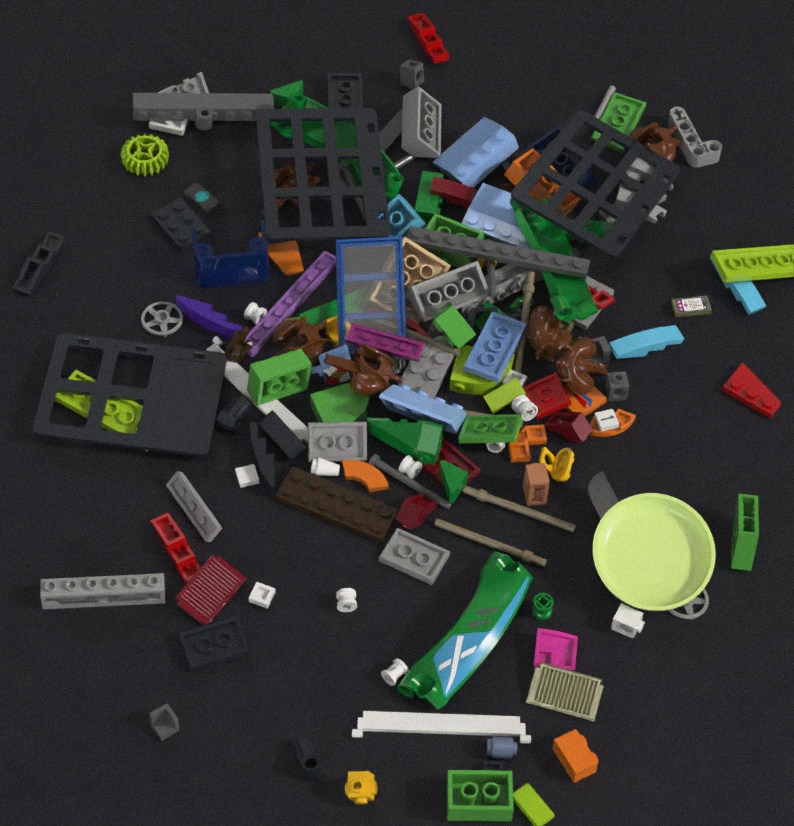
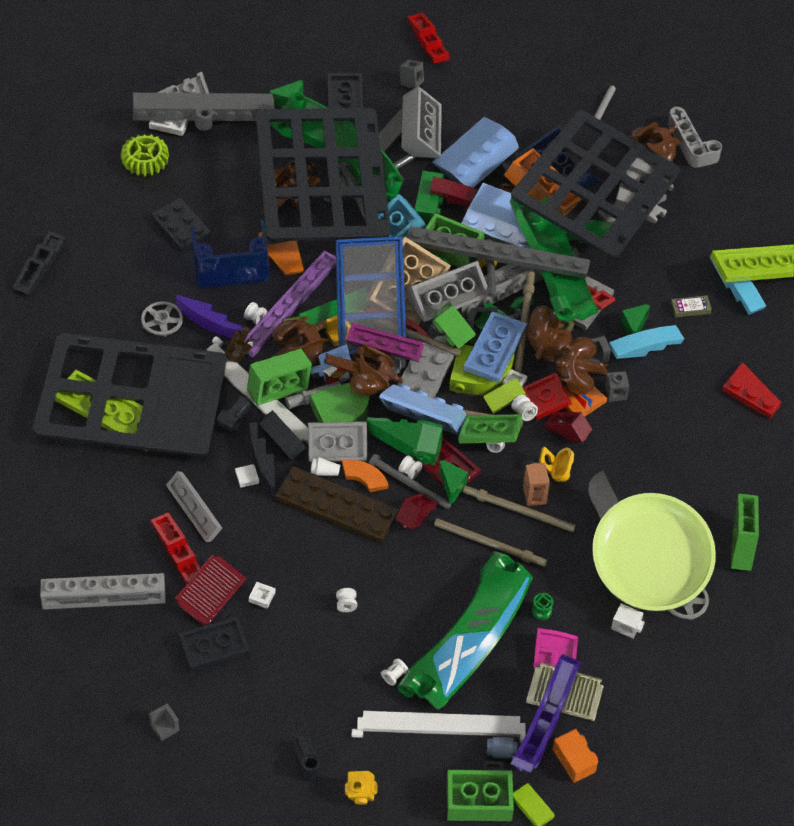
clear smoke tile [183,182,221,215] -> none
light grey tile [379,528,450,585] -> none
orange tile [508,425,547,463] -> none
orange tile [588,409,636,437] -> none
bright green tile [590,92,646,154] -> none
white tile [594,409,619,432] -> none
none -> light grey pin [285,381,341,409]
none -> dark purple arch [511,654,581,772]
none -> green slope [621,304,650,336]

